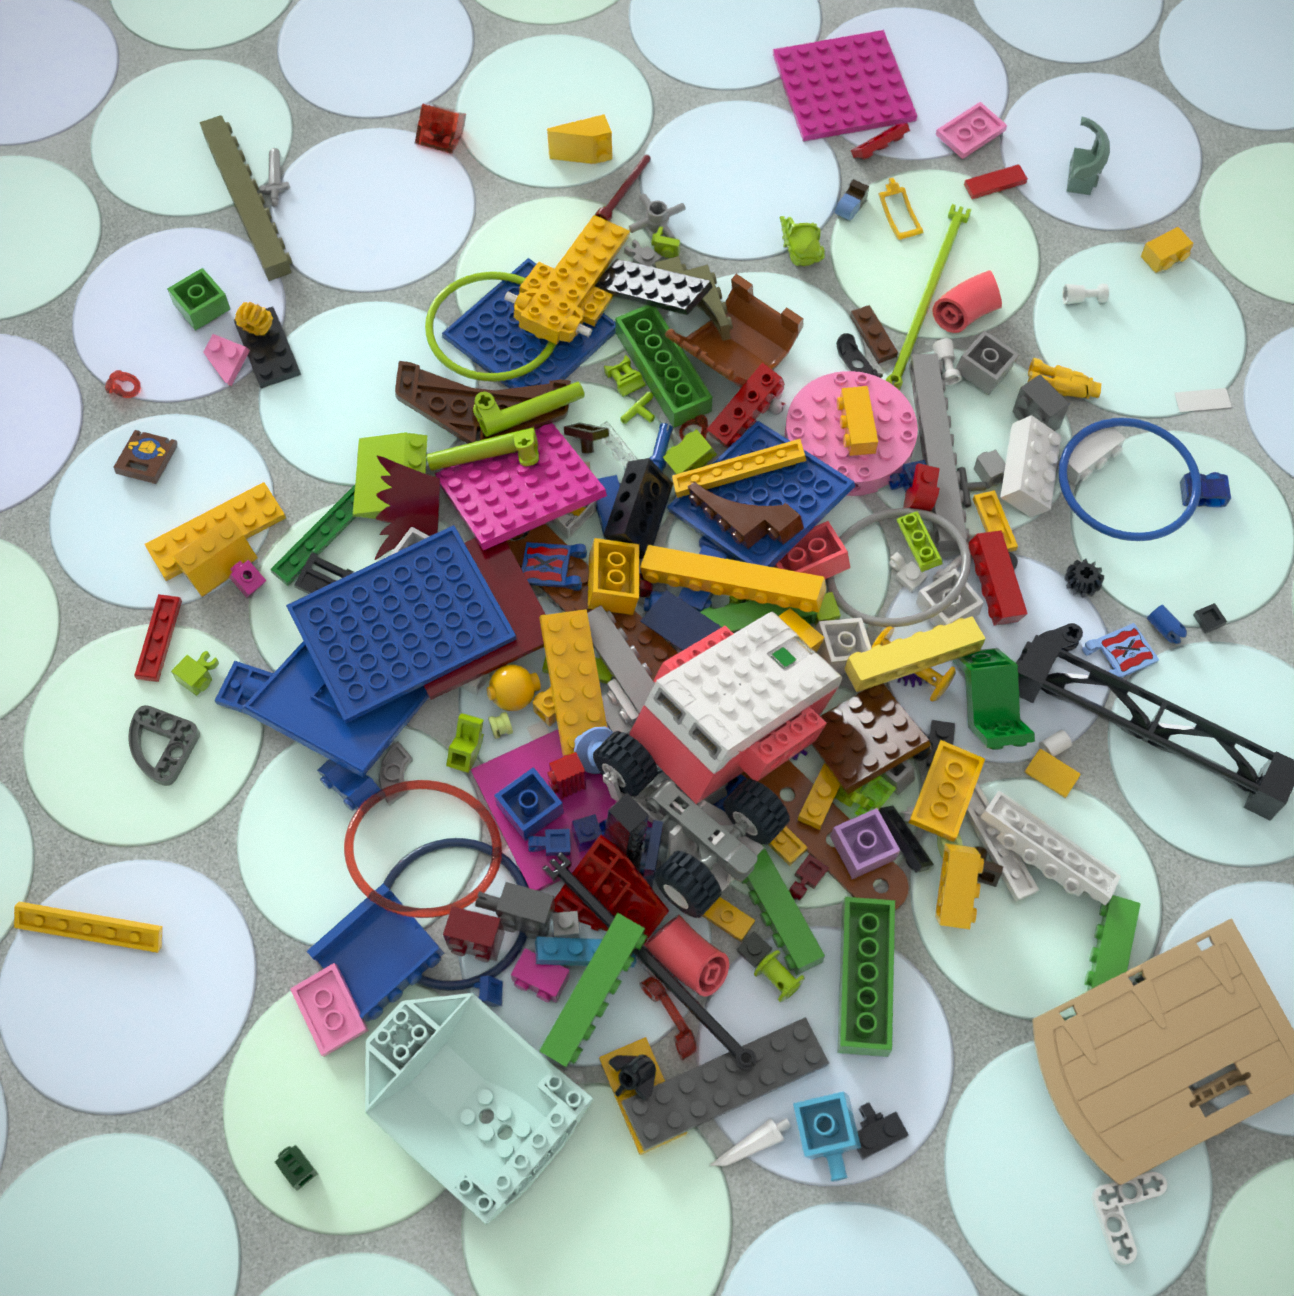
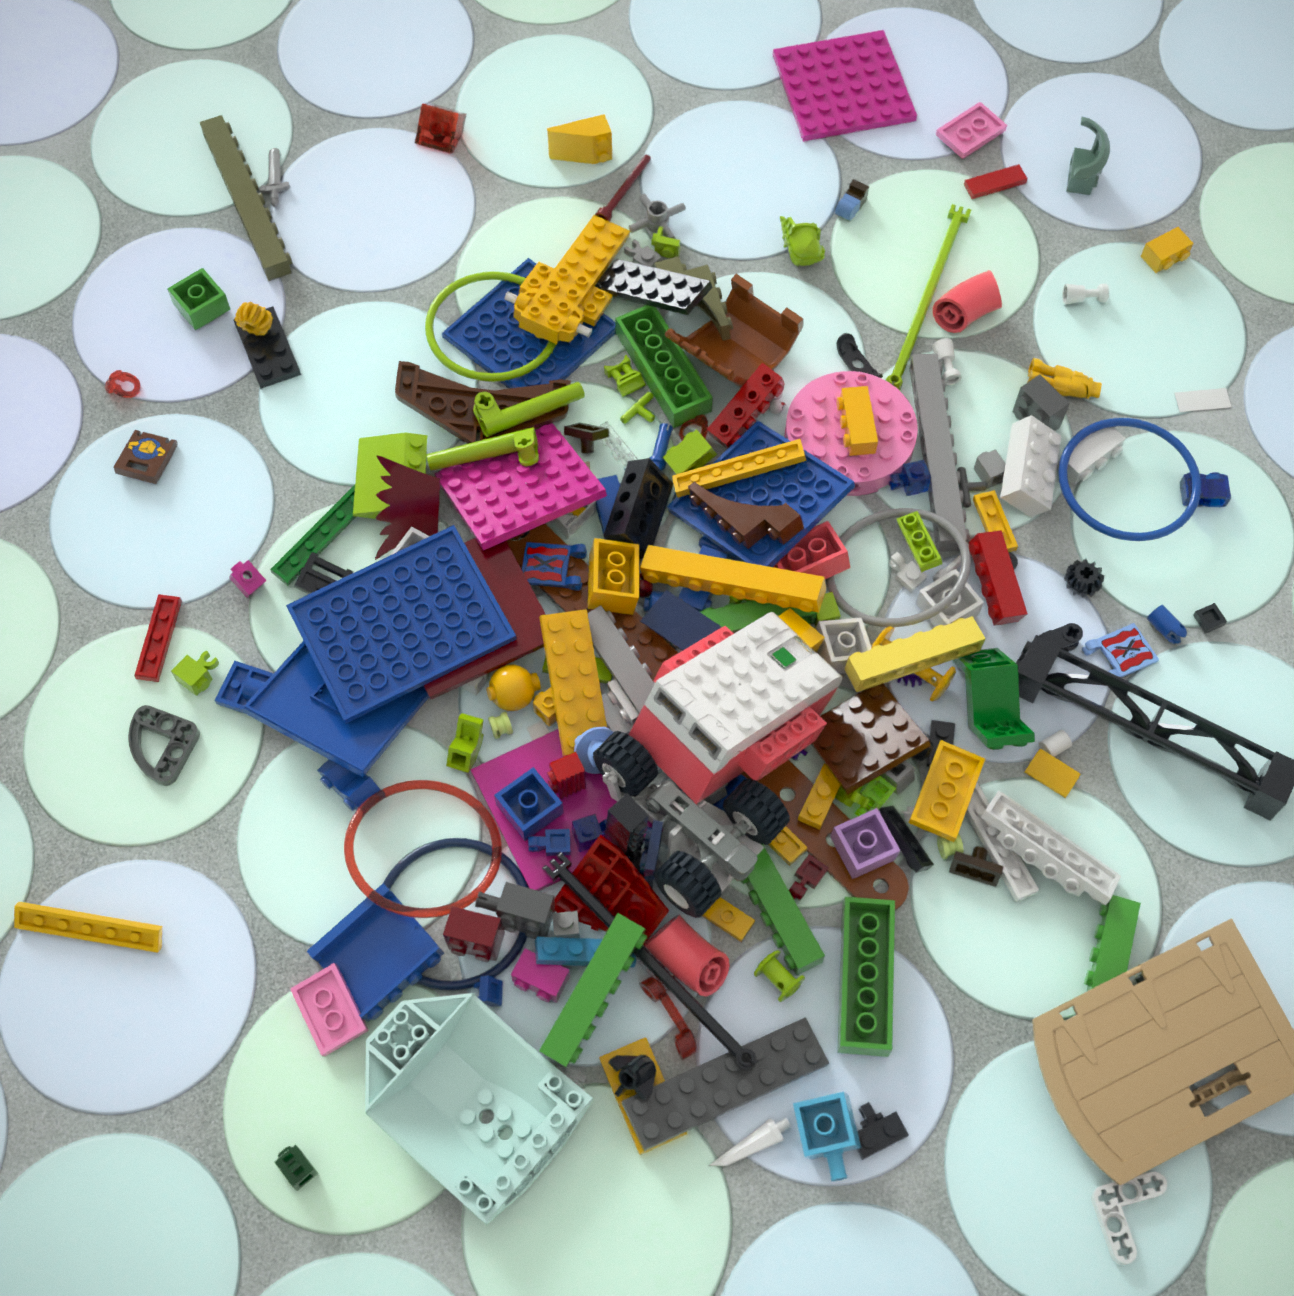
yellow plate [144,482,286,581] -> none
yellow slope [173,517,258,597] -> none
bright pink wing [203,334,250,386] -> none
light grey tile [379,741,413,806] -> none
pearl dark grey plate [737,932,772,968] -> none
reddish brown plate [850,305,898,364] -> none
red plate [851,123,910,159] -> none
yellow sword [878,177,923,240] -> none
red brick [903,463,940,512] -> none
yellow brick [935,843,984,930] -> none
light grey brick [955,330,1019,395] -> none

